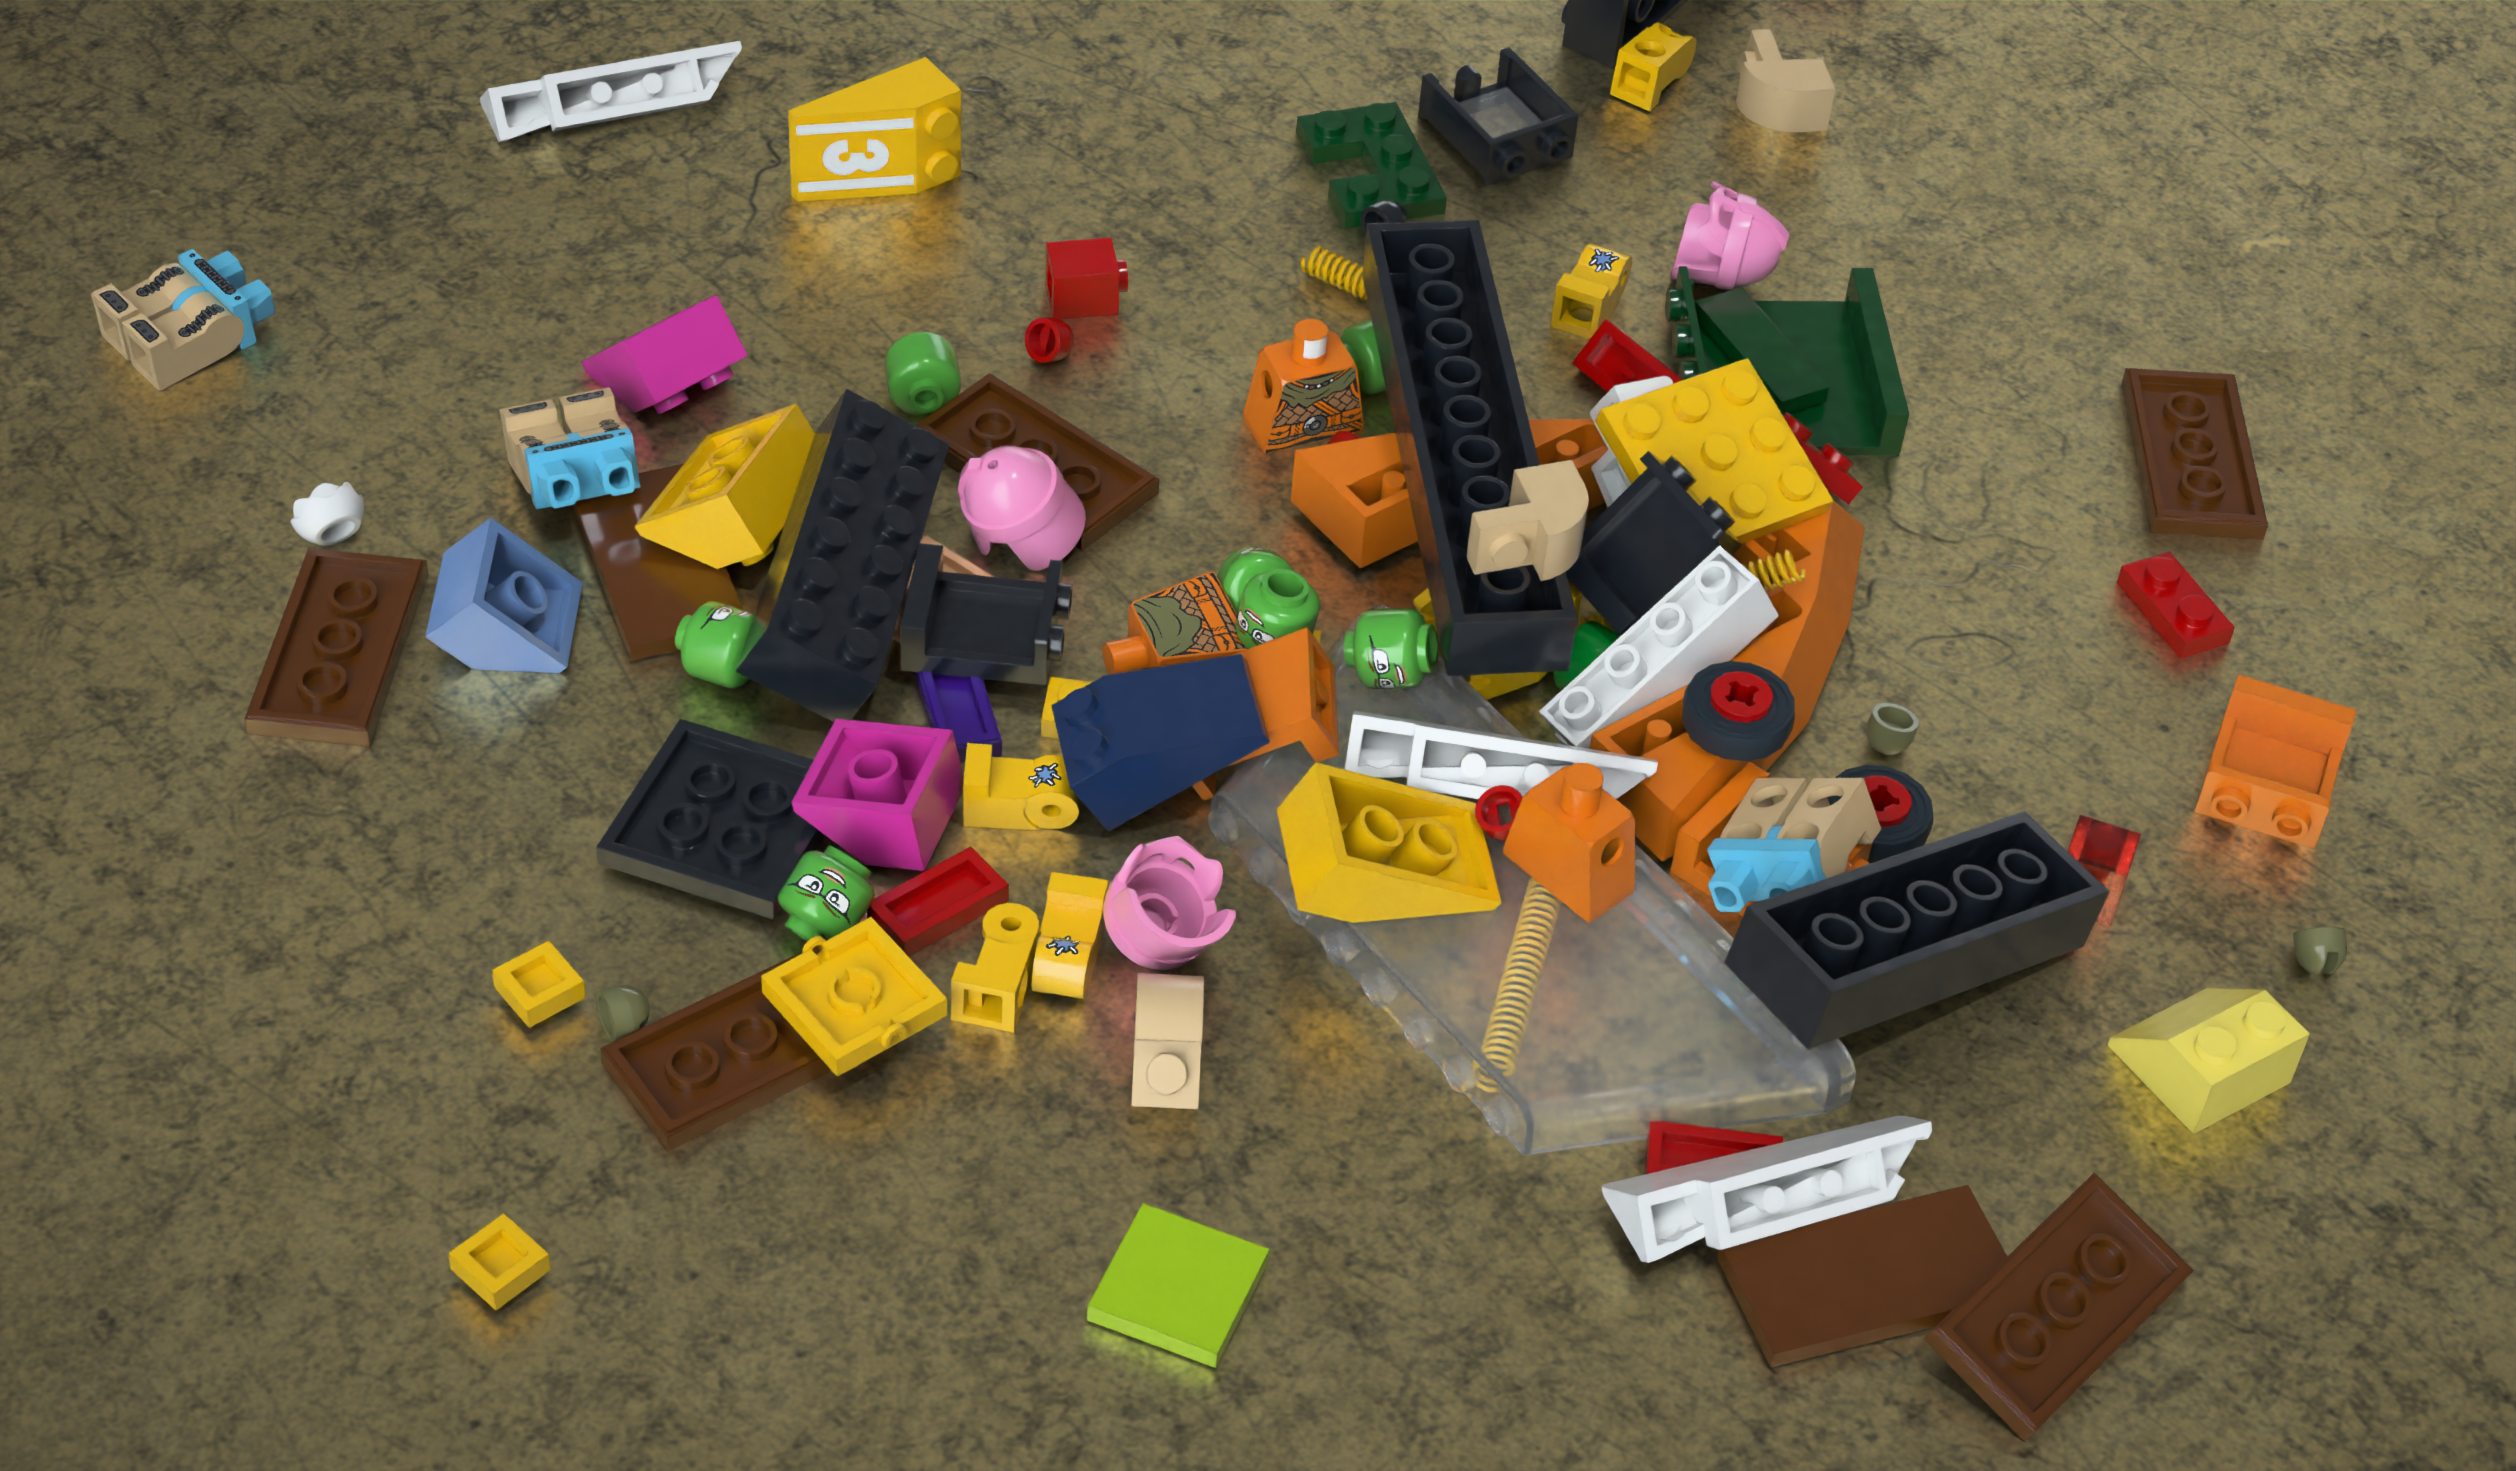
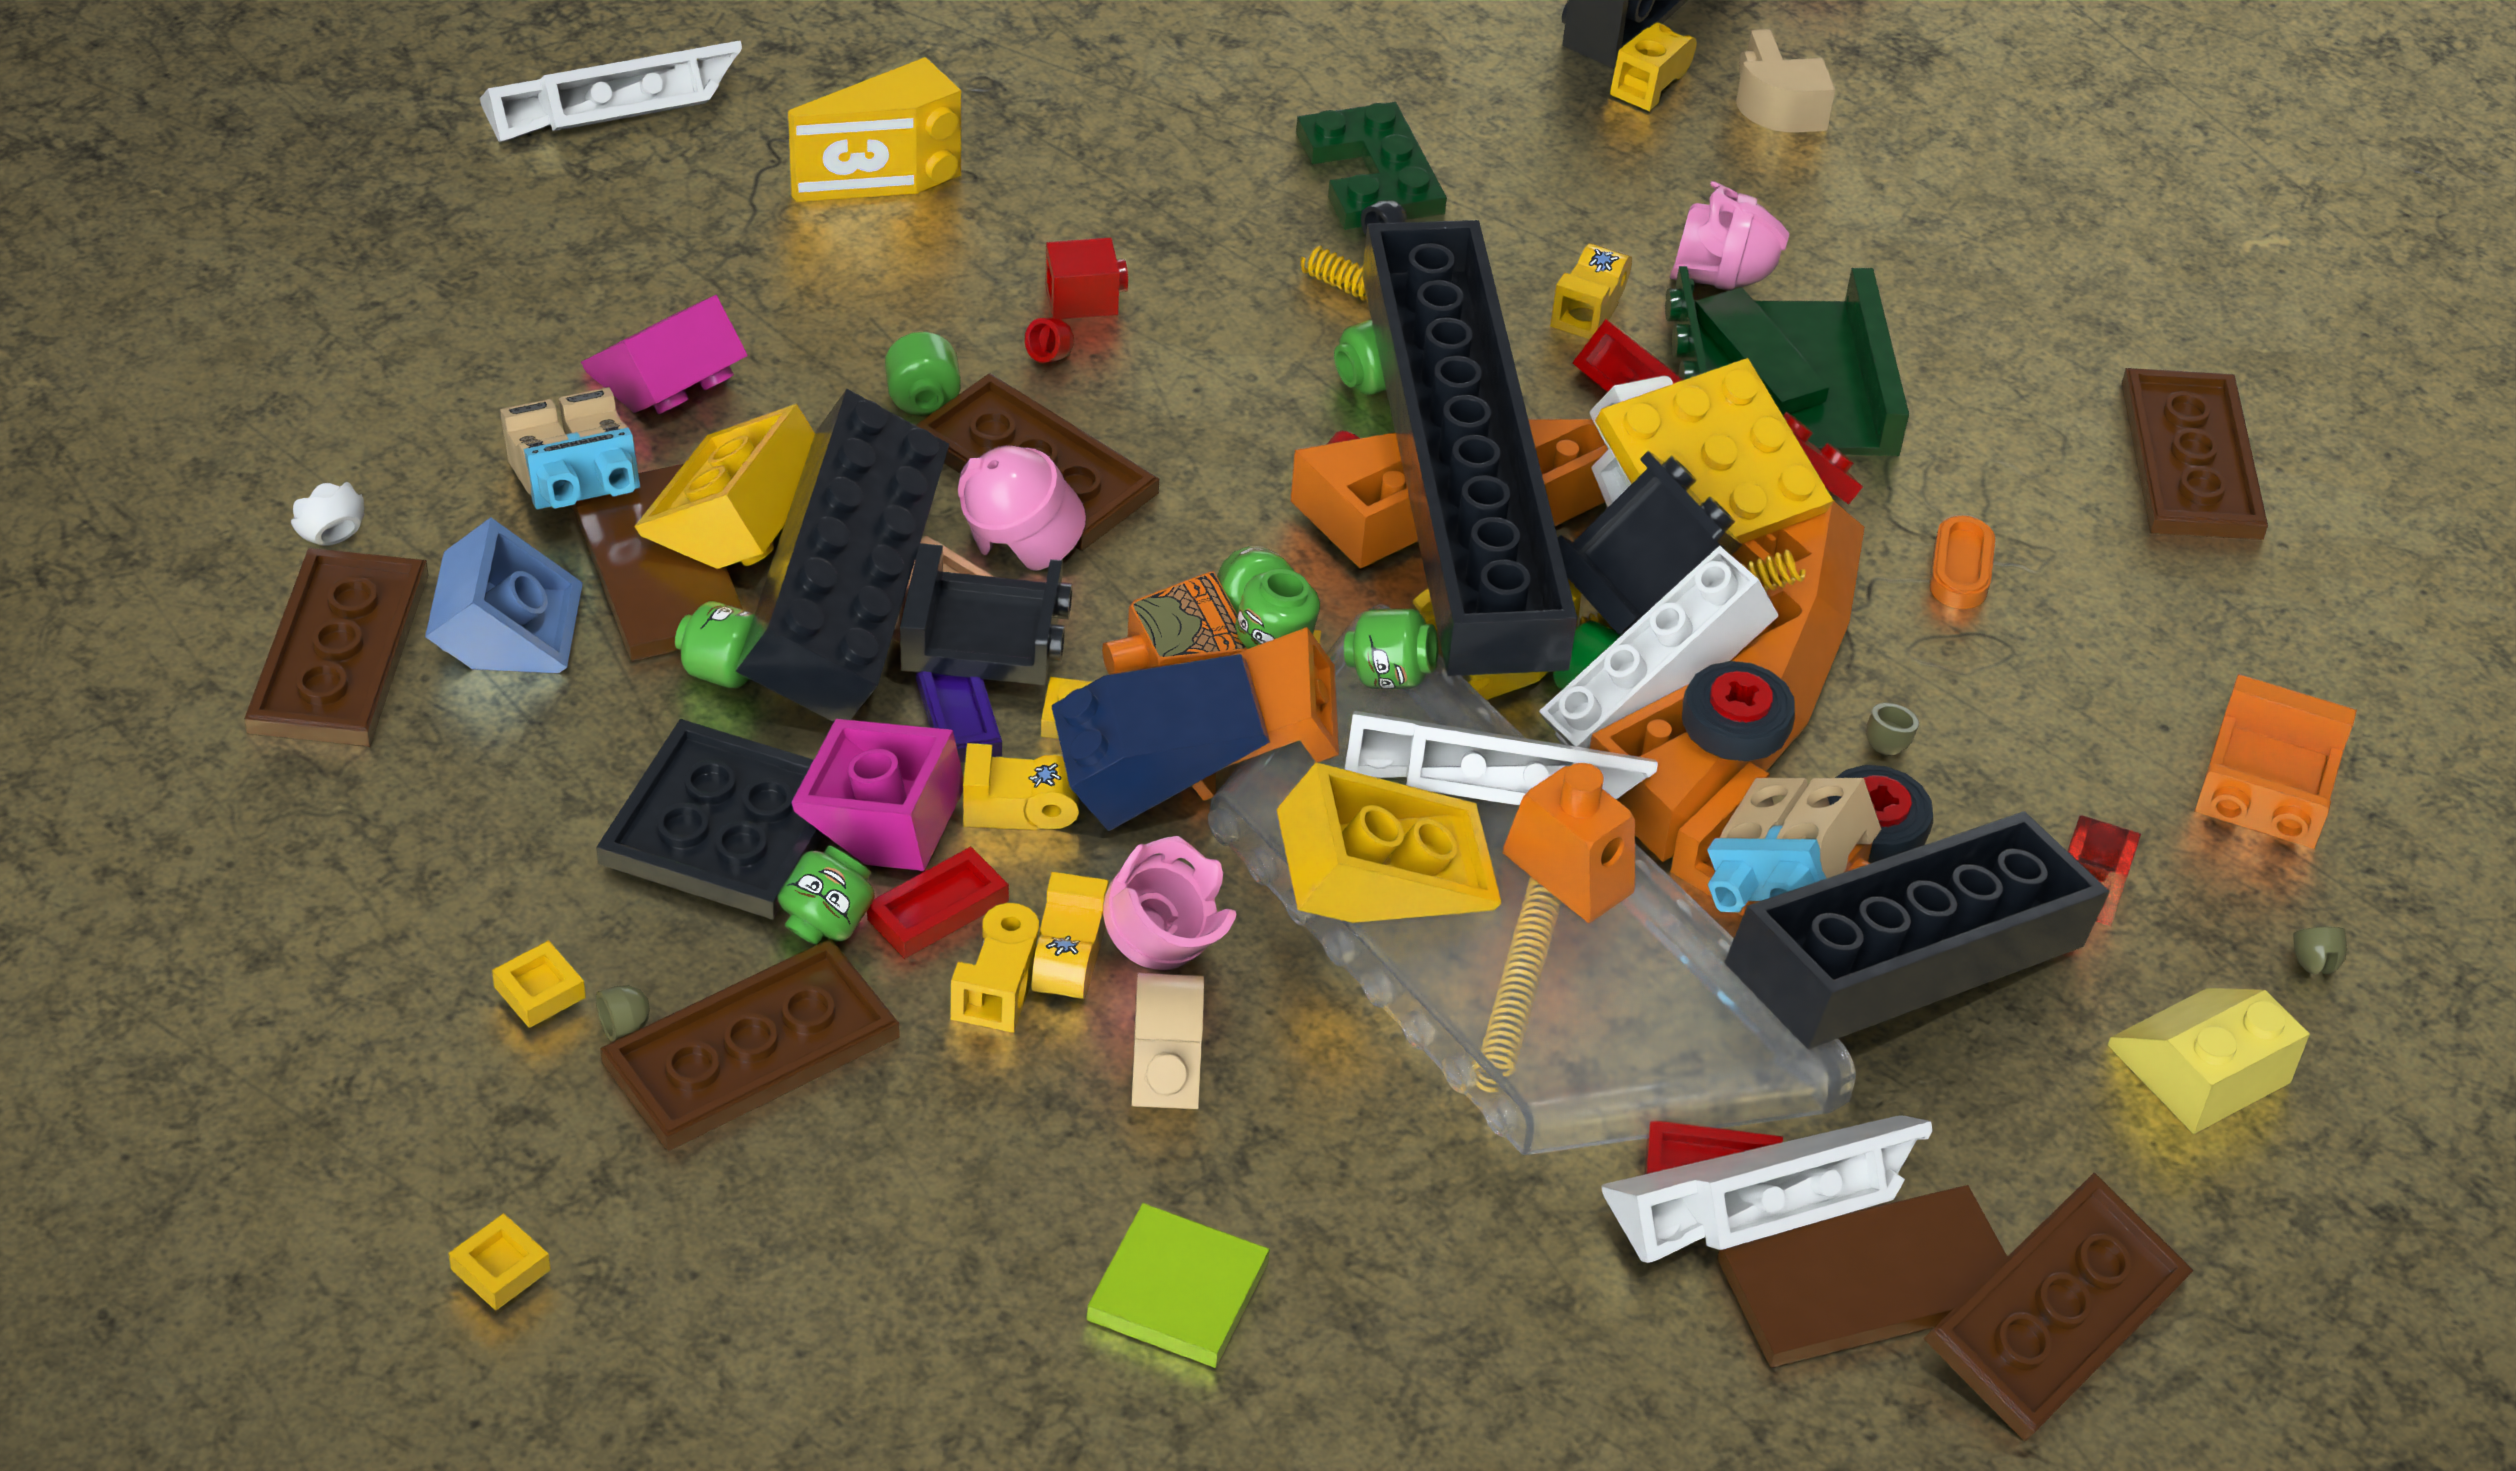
tan hips [91,249,275,392] -> none
yellow plate [761,917,947,1077] -> none
torso [1243,318,1364,454] -> none
black window [1418,47,1578,187] -> none
tan brick [1466,460,1589,581] -> none
red hinge [1475,785,1523,842] -> none
red plate [2117,551,2235,659] -> none
none -> orange tile [1930,515,1995,609]

